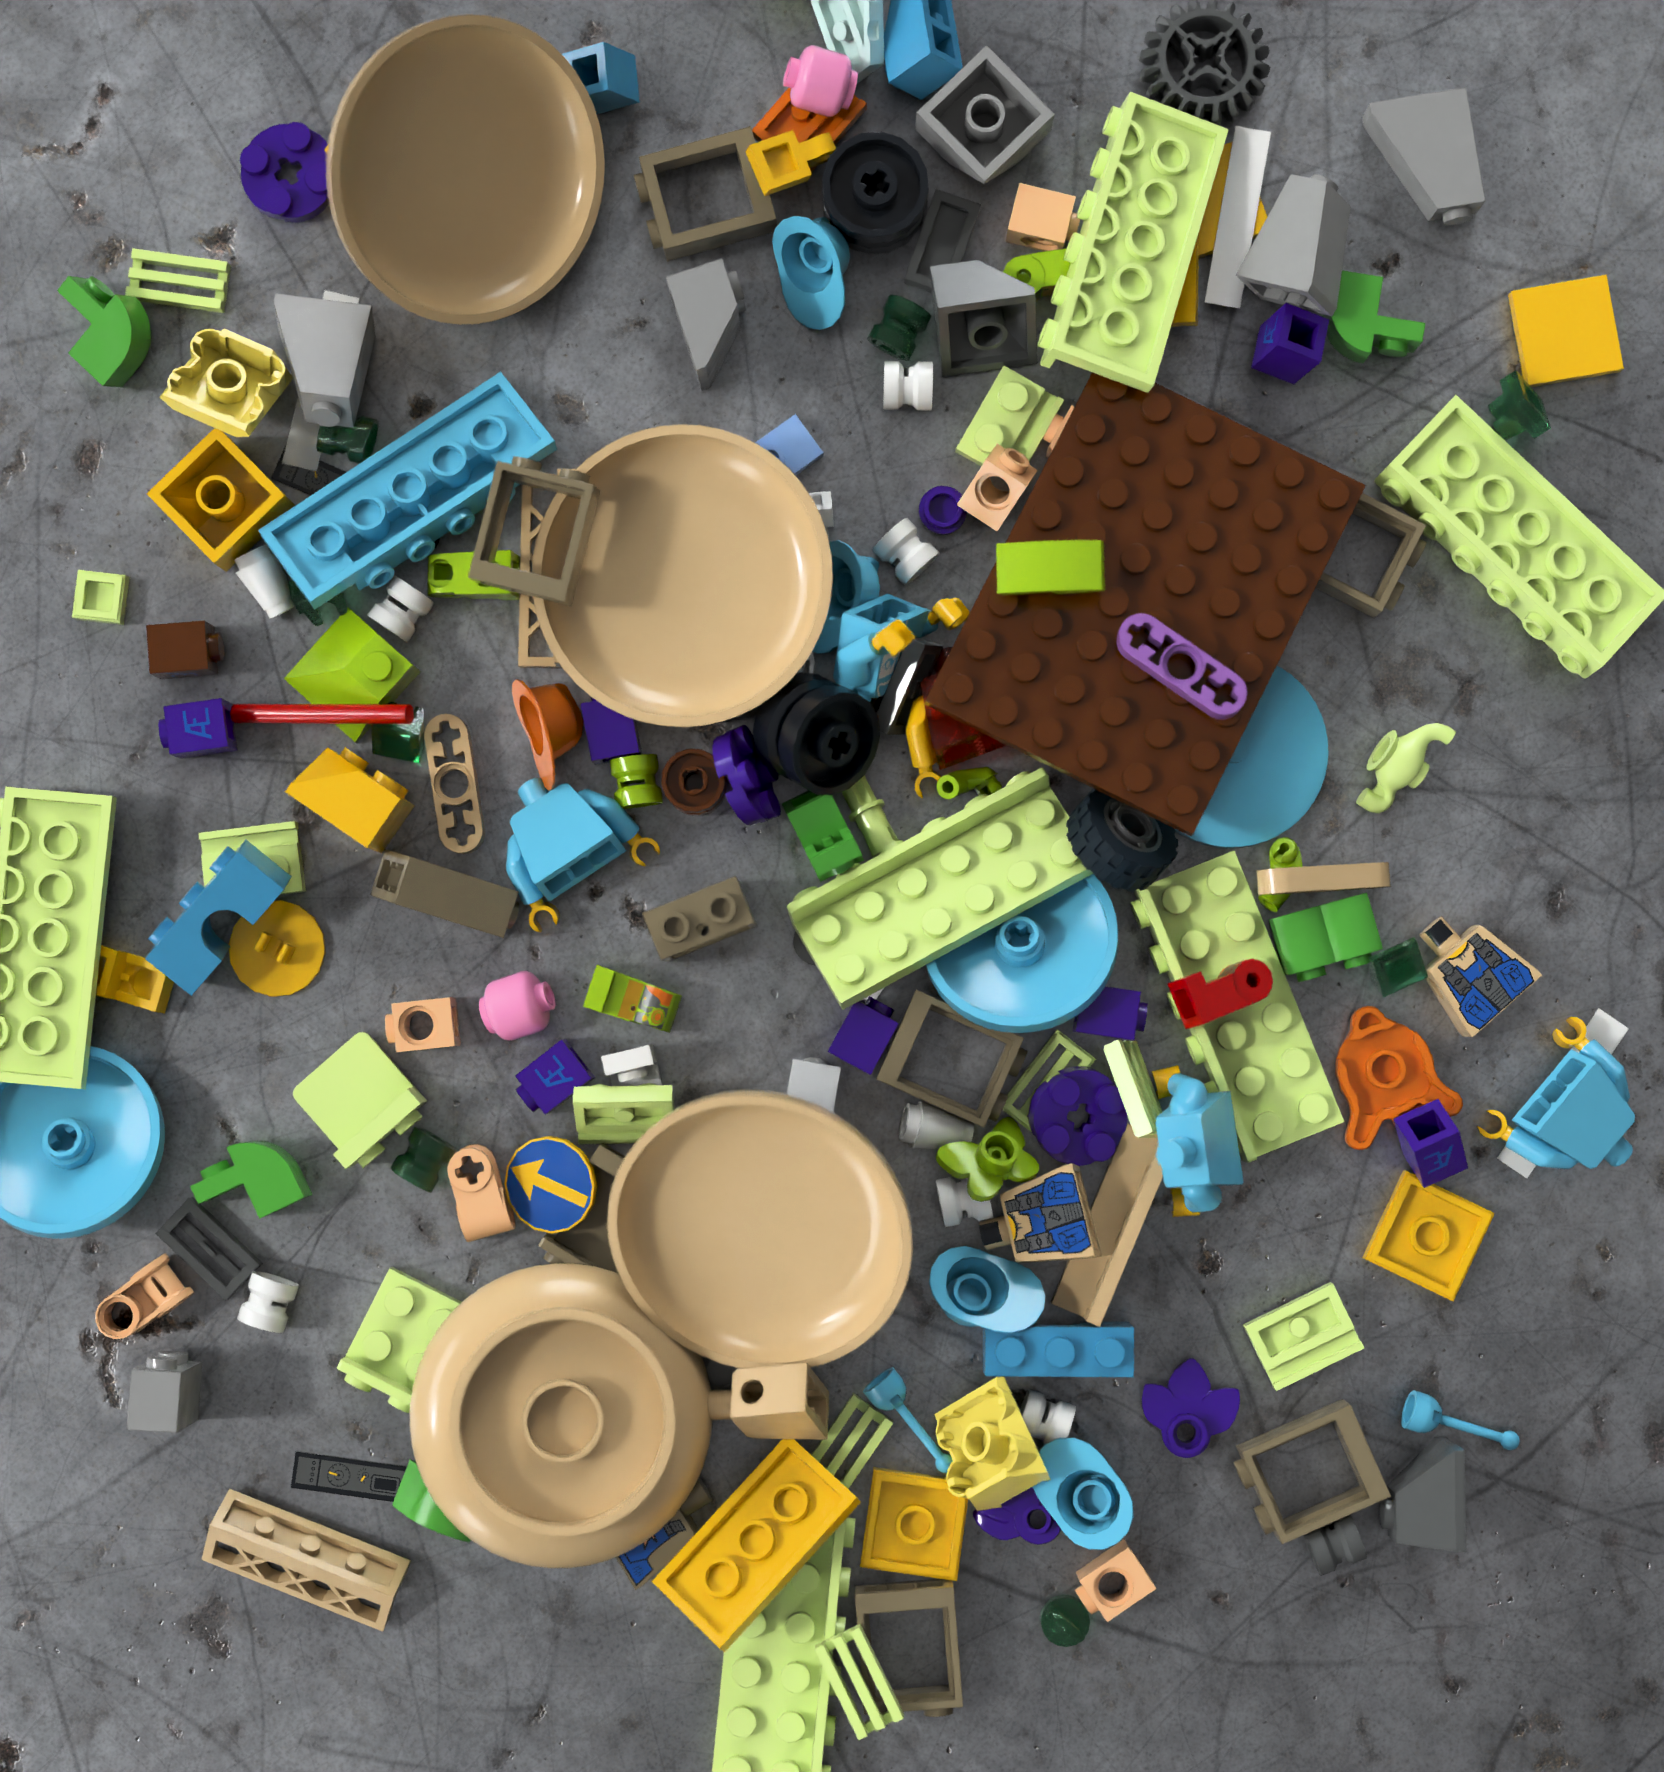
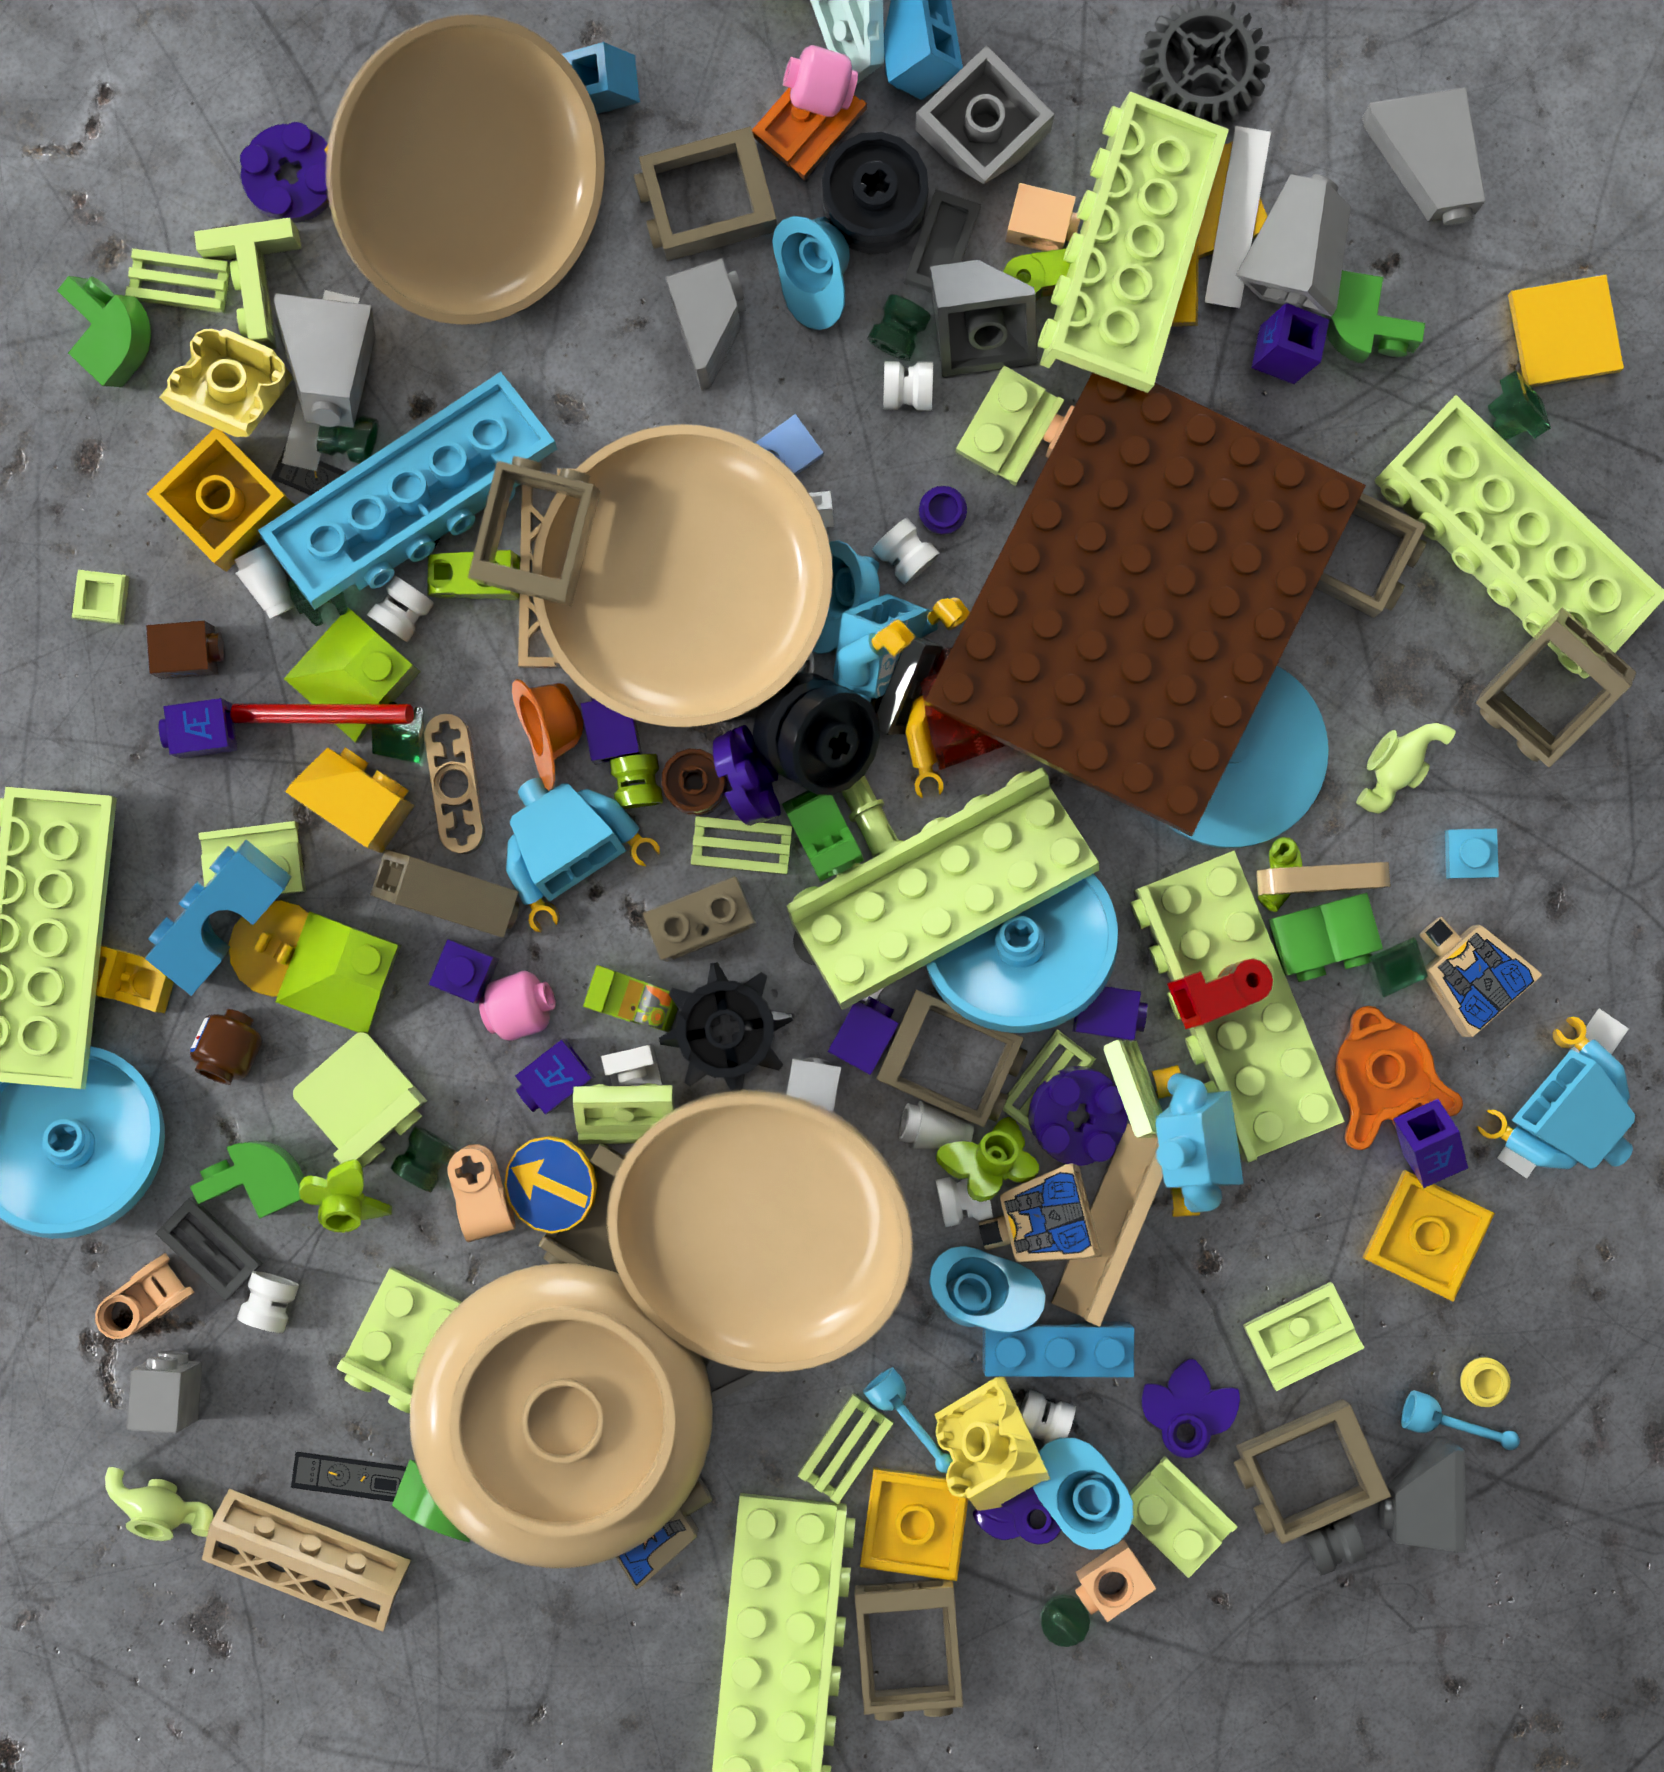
light nougat brick [385,997,461,1052] -> none
yellow plate [652,1439,861,1652] -> none
tan torso [708,1363,829,1440] -> none
yellow plate [745,130,836,197] -> none
yellowish green tile [815,1624,904,1740] -> none
lime arm [937,767,1002,799] -> none
light nougat brick [957,443,1038,531] -> none
lime slope [996,540,1105,596] -> none
black wheel [1066,788,1179,892] -> none
medium lavender beam [1116,613,1247,719] -> none
none -> yellowish green piece [105,1467,214,1541]
none -> reddish brown head [190,1009,262,1085]
none -> yellowish green bracket [194,218,302,349]
none -> lime slope [275,911,401,1033]
none -> lime animal [299,1160,392,1232]
none -> dark purple brick [428,939,499,1004]
none -> black brick [659,962,793,1092]
none -> yellowish green tile [691,816,792,875]
none -> yellowish green plate [1129,1456,1238,1578]
none -> medium azure plate [1445,829,1499,879]
none -> light yellow plate [1460,1357,1511,1407]
none -> dark tan window [1476,607,1637,768]

